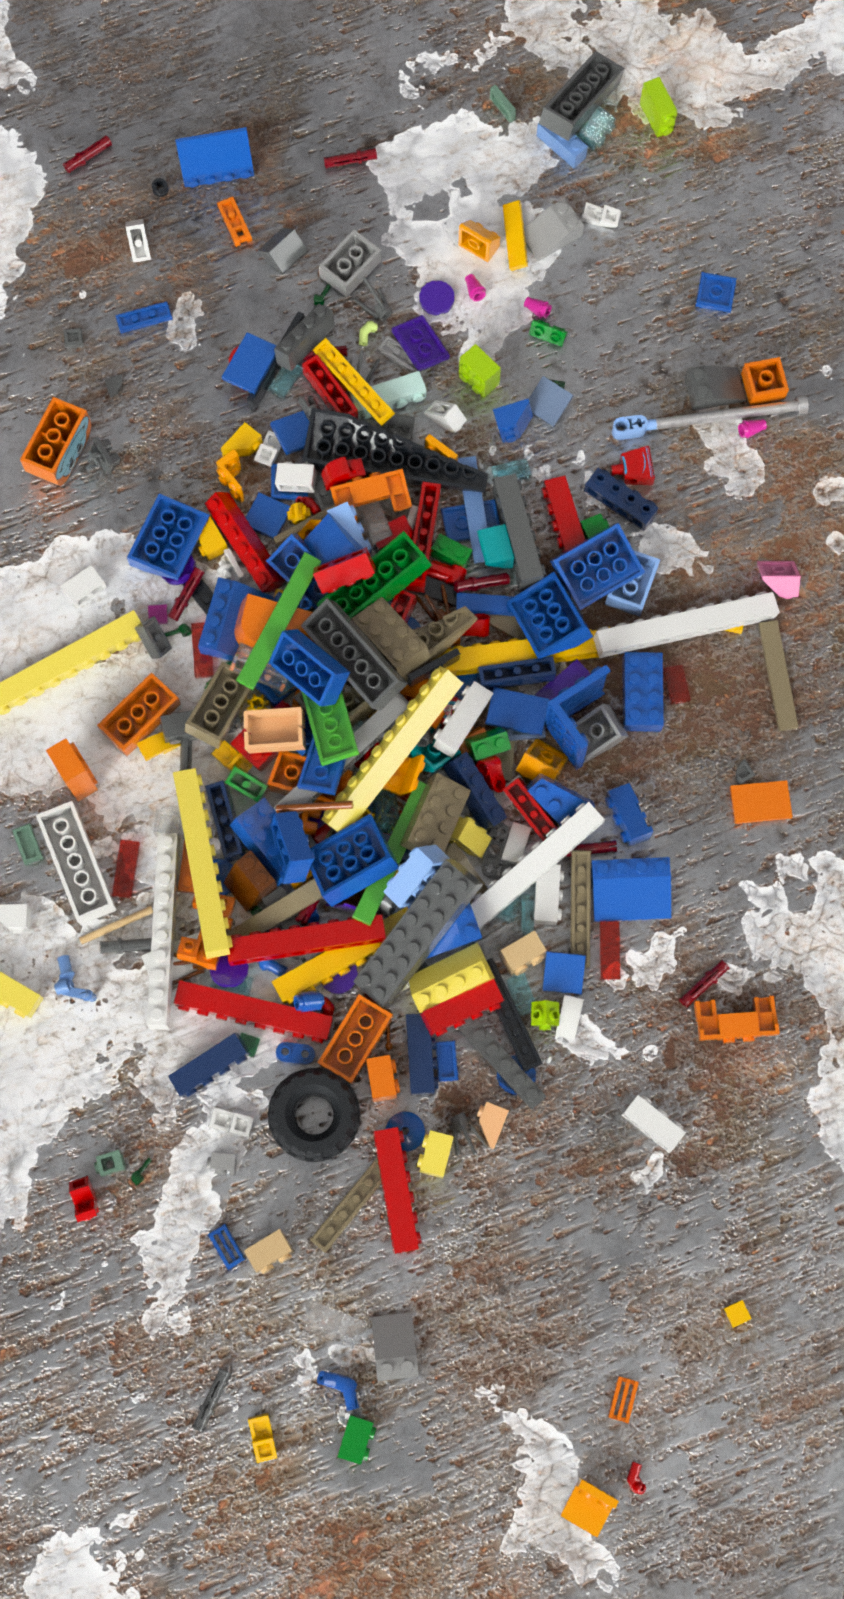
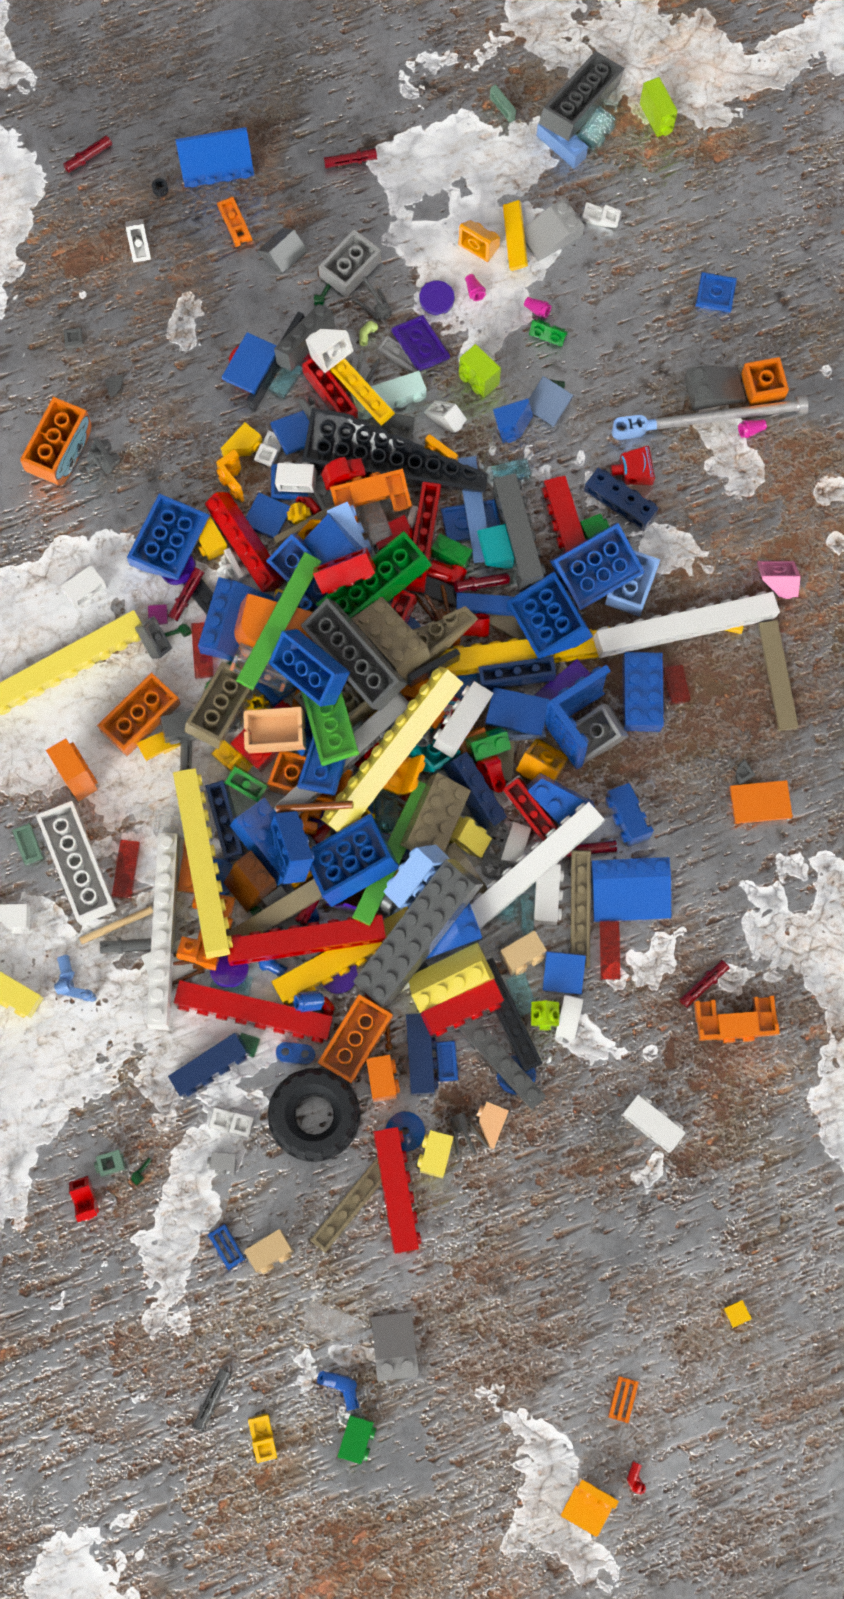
blue tile [115,301,173,334] -> none
none -> white slope [306,329,353,373]

